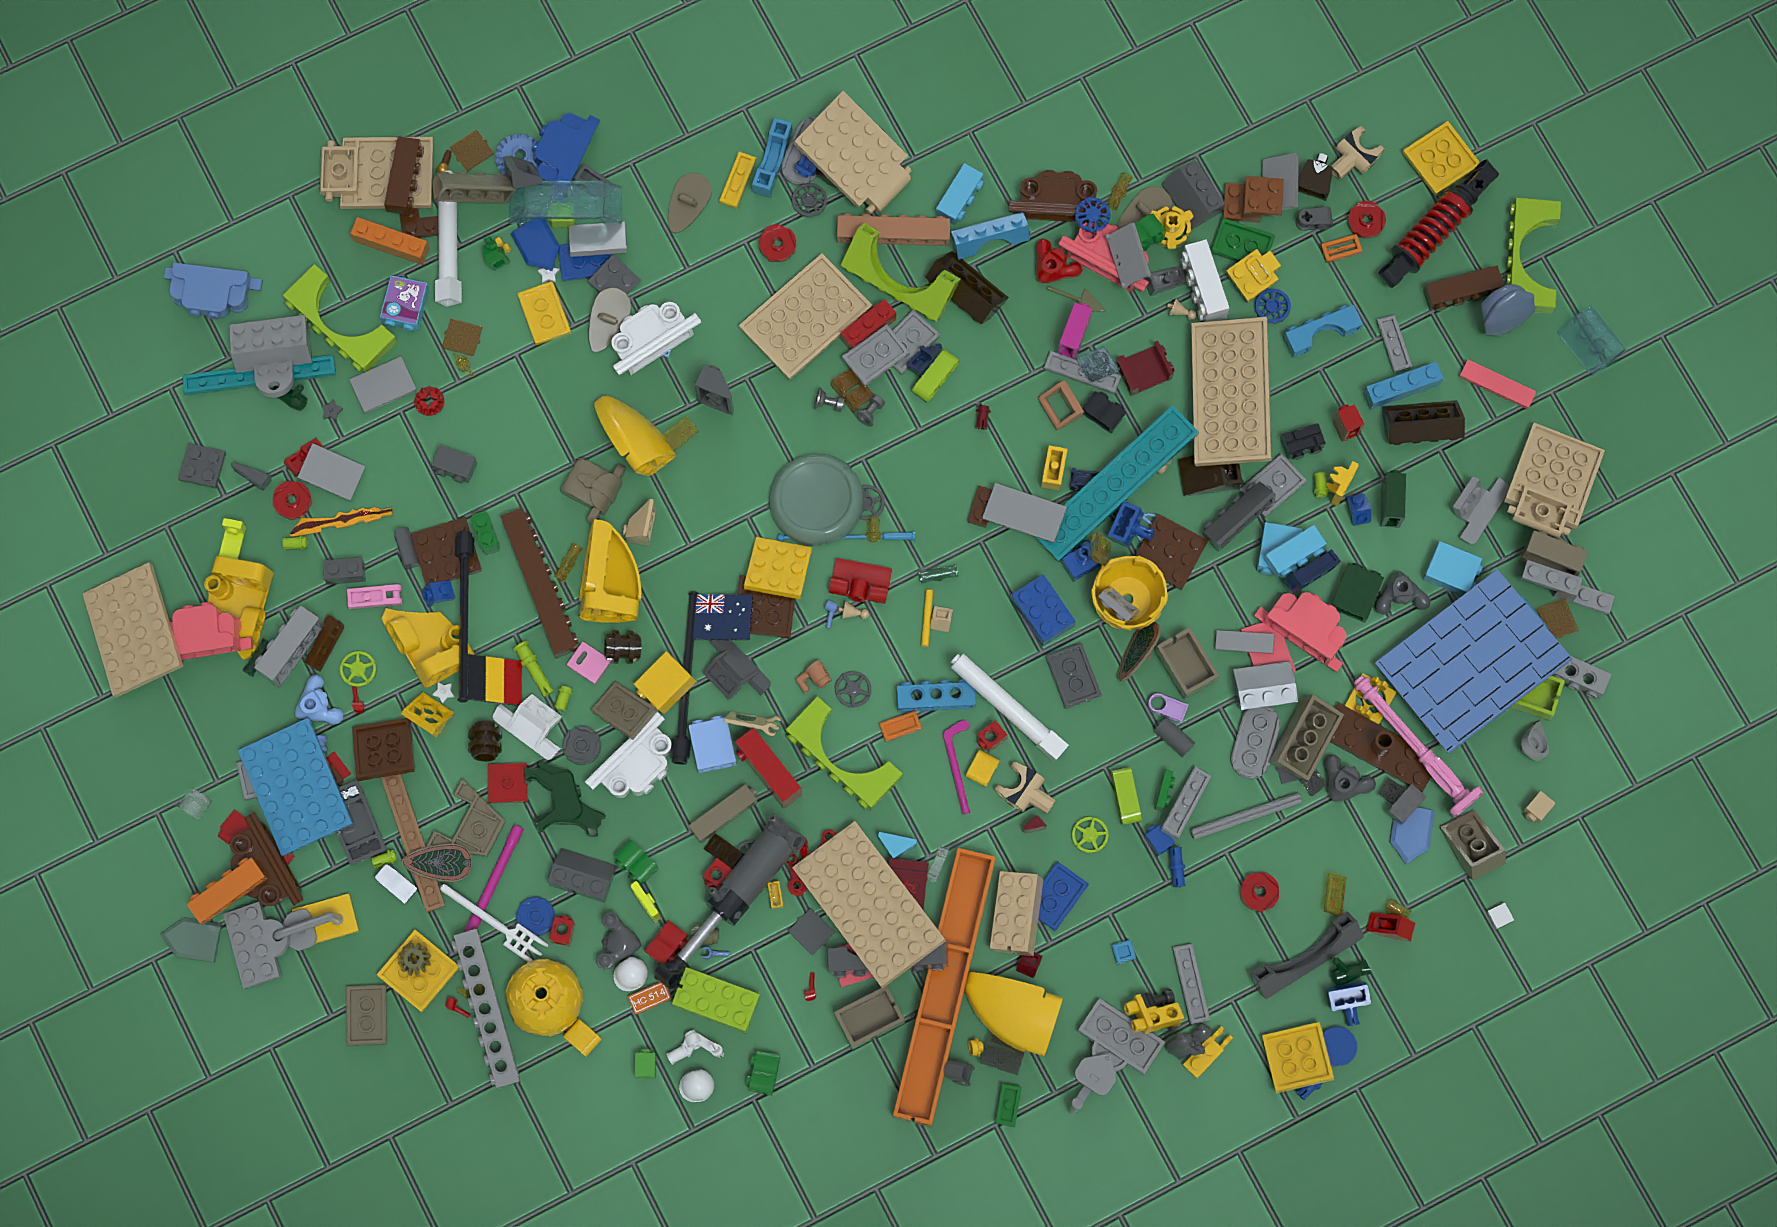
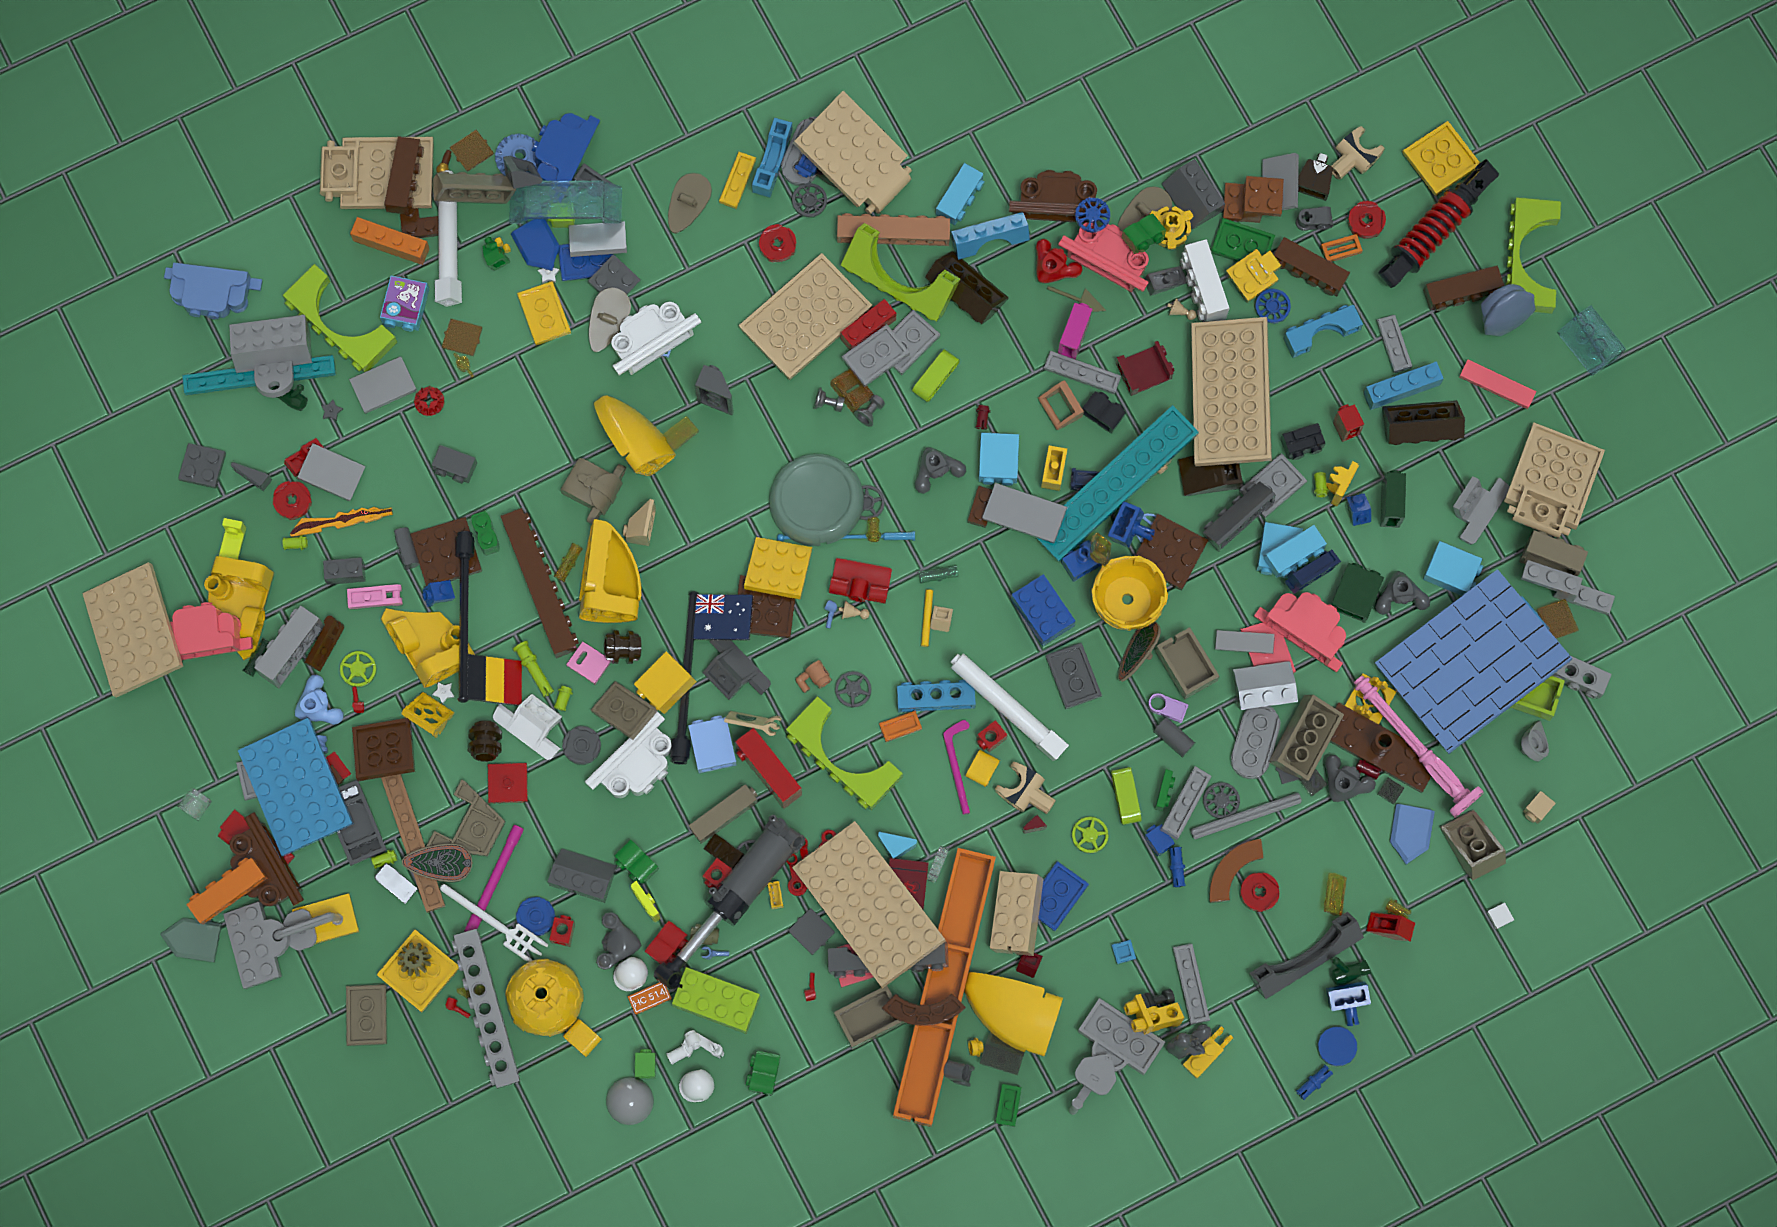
dark green animal [523,761,606,837] -> none
dark blue slope [906,343,942,377] -> none
clear light blue piece [1076,346,1120,383] -> none
light grey plate [1098,587,1140,622] -> none
light grey door [1105,223,1151,289] -> none
clear yellow pin [1107,172,1132,210] -> none
yellow plate [1262,1022,1334,1093] -> none
flat silver slope [1387,784,1427,825] -> none
none -> light grey piece [606,1077,654,1125]
none -> reddish brown tile [882,994,966,1026]
none -> dark grey head [915,447,967,494]
none -> medium azure brick [979,433,1019,486]
none -> dark grey wheel [1203,782,1240,819]
none -> dark orange tile [1209,839,1264,903]
none -> reddish brown brick [1274,237,1350,297]
none -> dark red pin [1356,759,1381,780]

